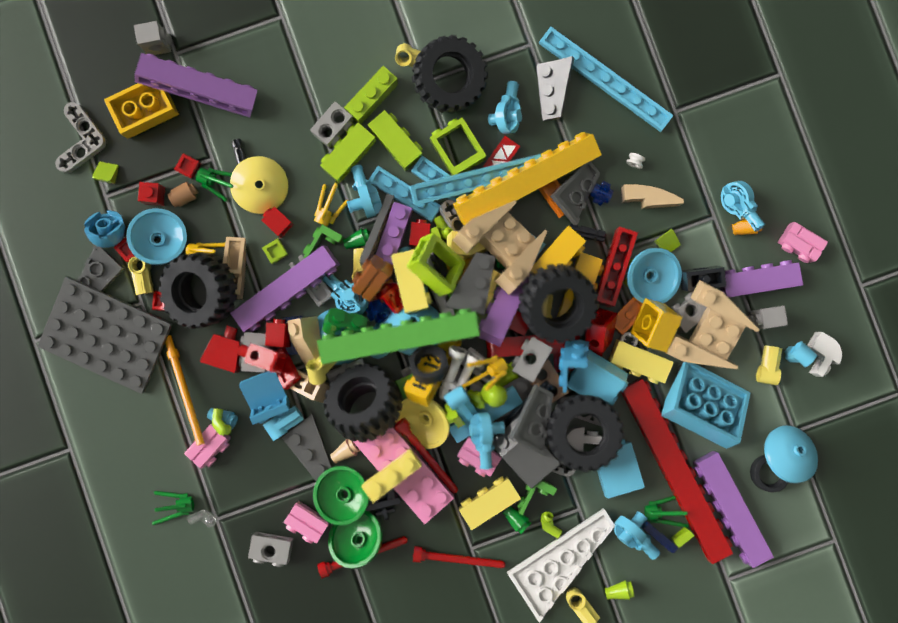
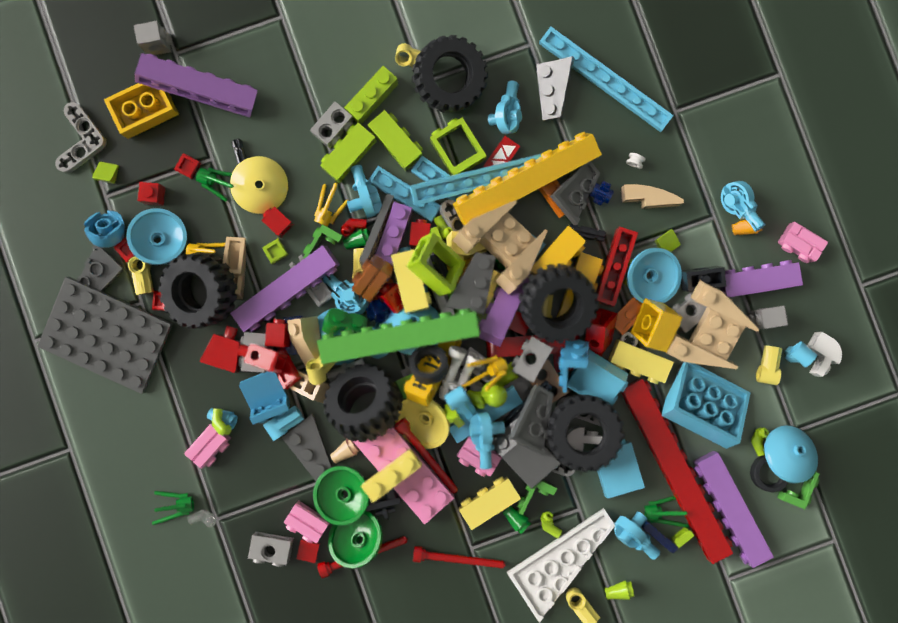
light orange bar [165,335,205,446] -> none
medium nougat brick [167,182,198,207] -> none
none -> red tile [296,539,320,563]
none -> red arm [340,218,367,237]
none -> lime arm [751,427,769,456]
none -> bright green bracket [777,472,819,509]

